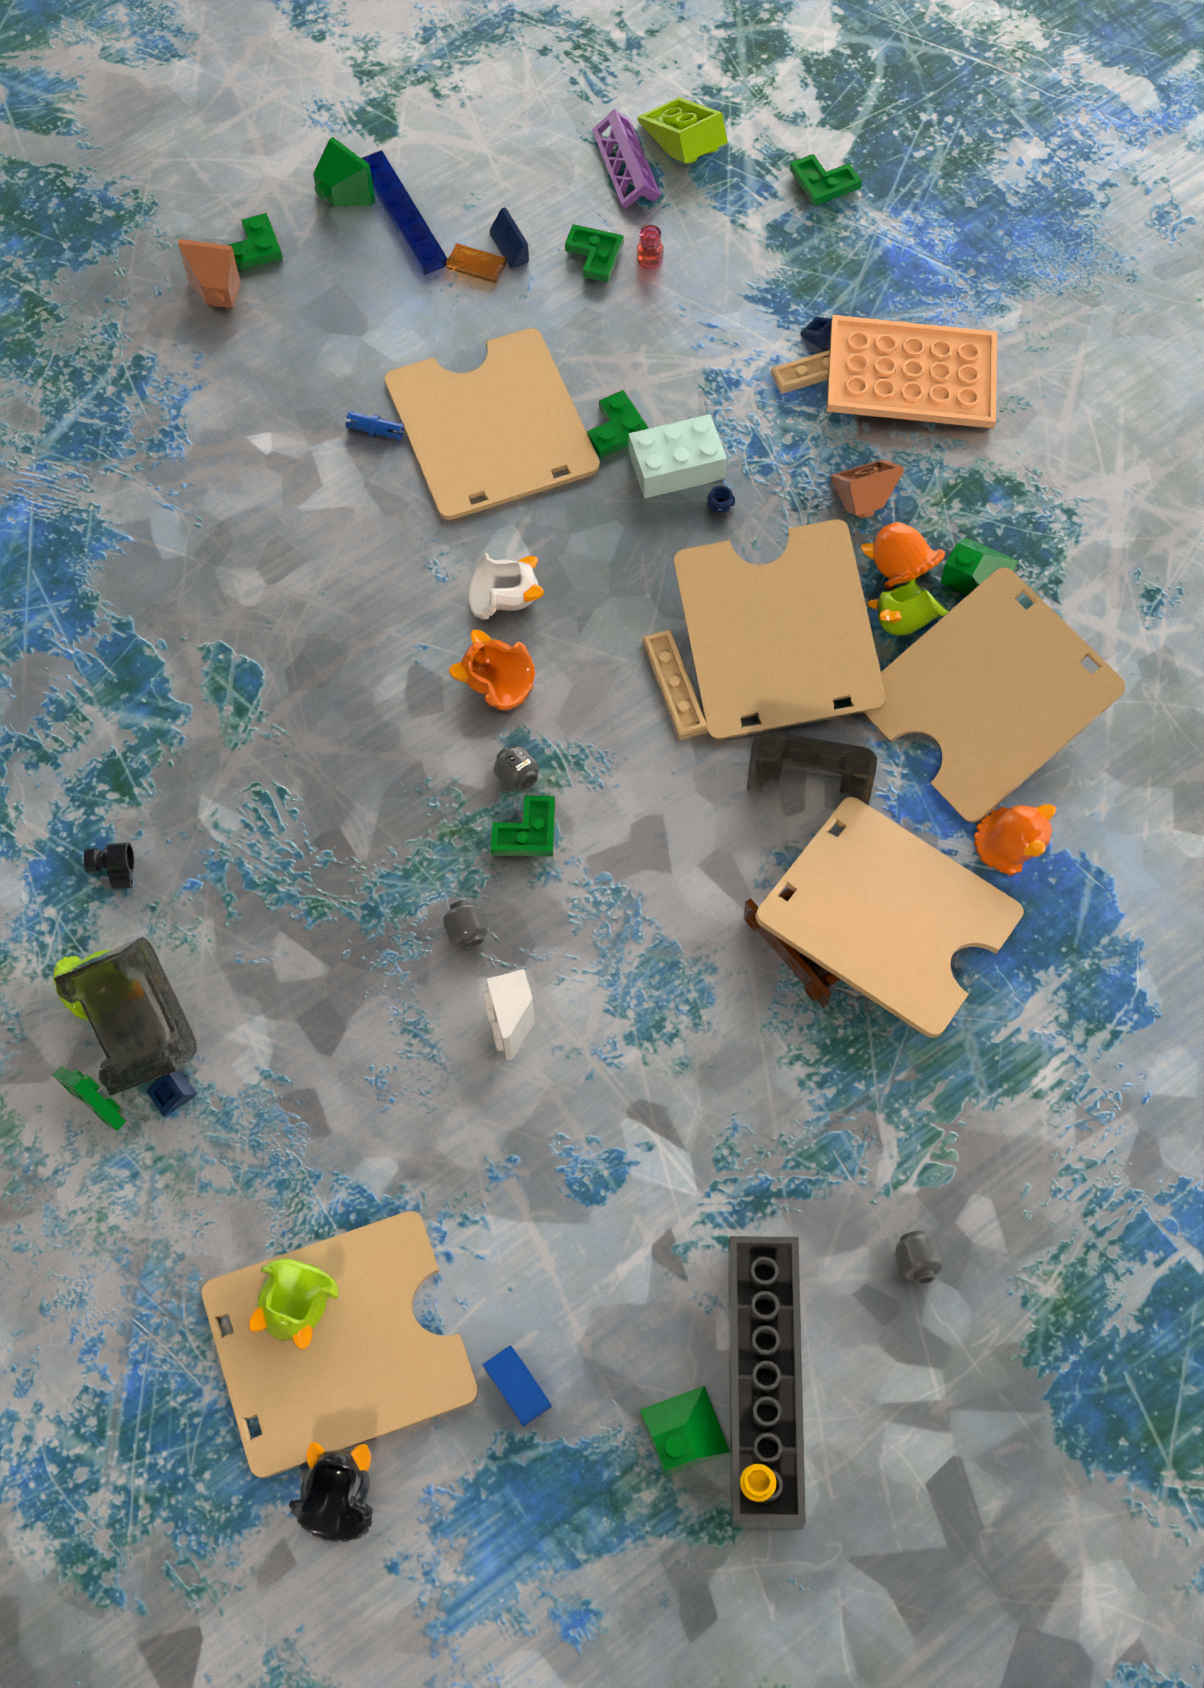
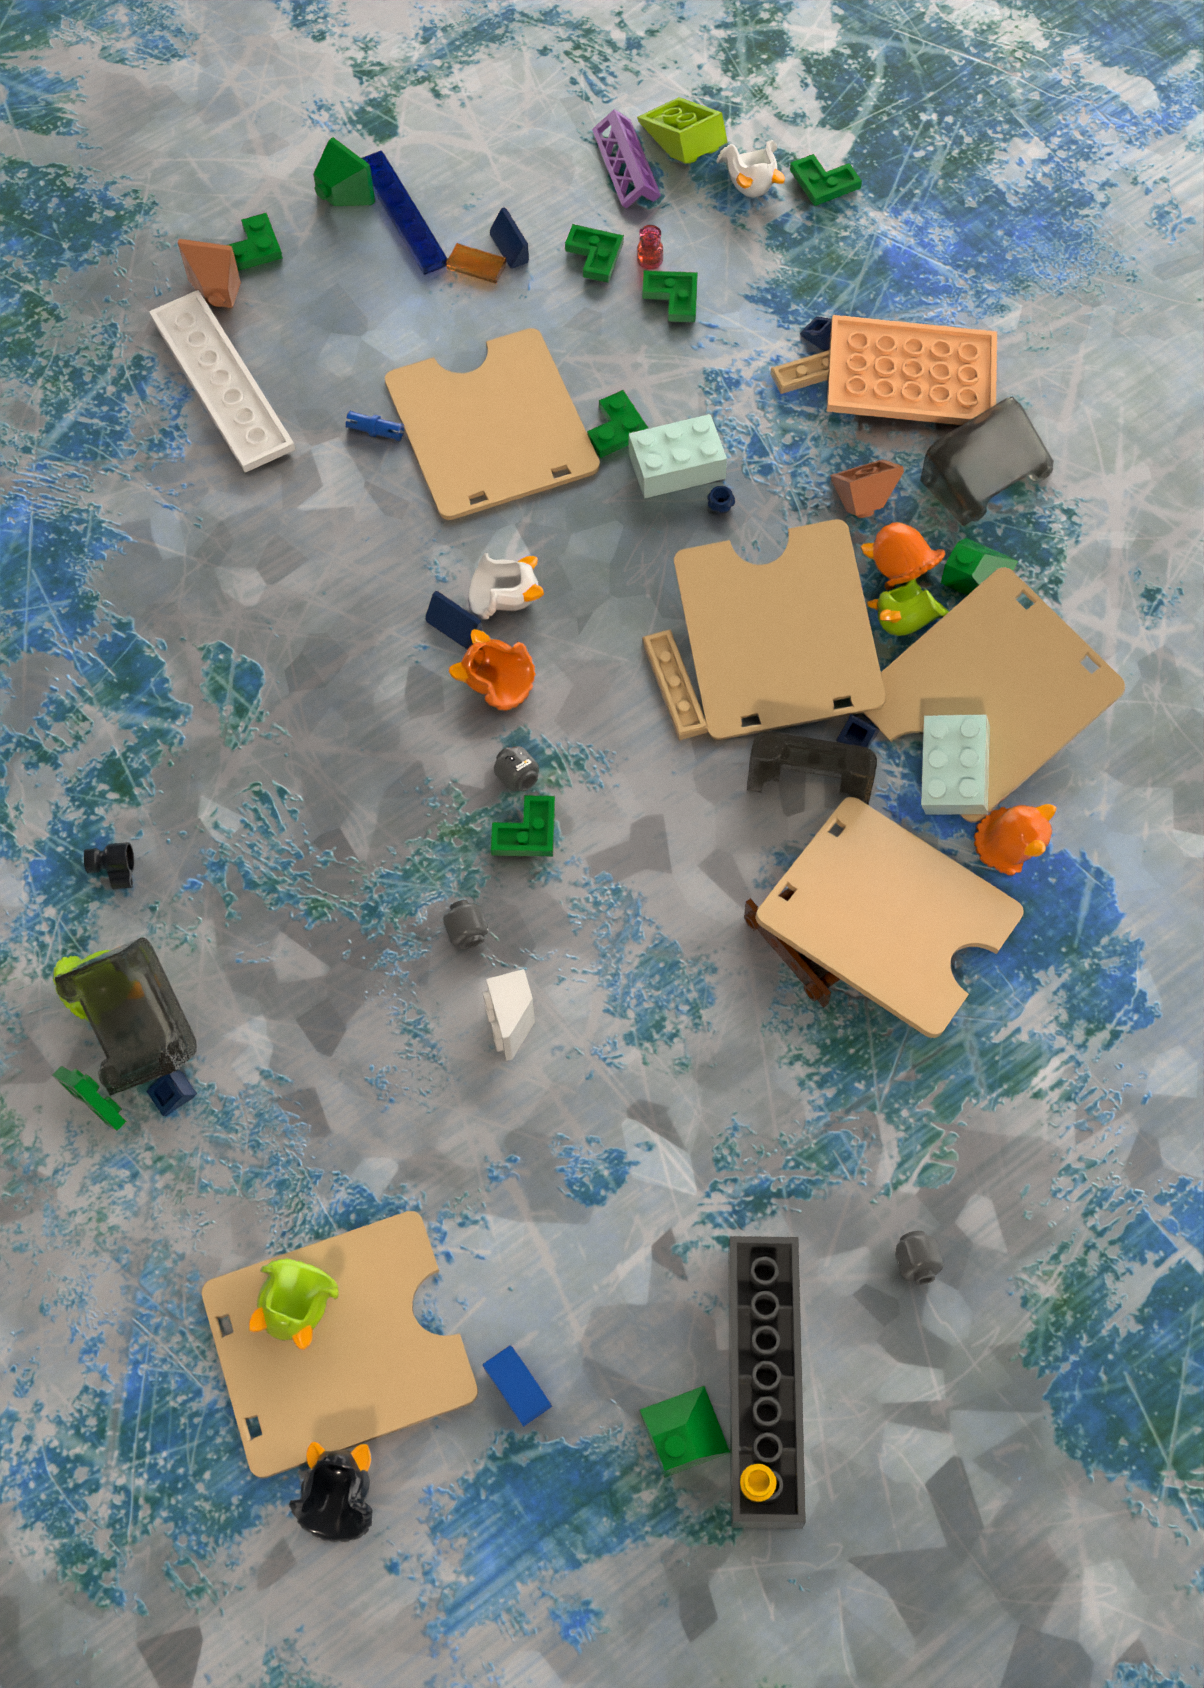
none -> white plate [149,290,296,473]
none -> dark blue slope [425,591,482,650]
none -> green plate [642,270,698,322]
none -> white hair [716,140,785,198]
none -> dark blue slope [836,714,880,755]
none -> clear smoke windscreen [920,396,1054,526]
none -> light aqua brick [921,715,990,815]

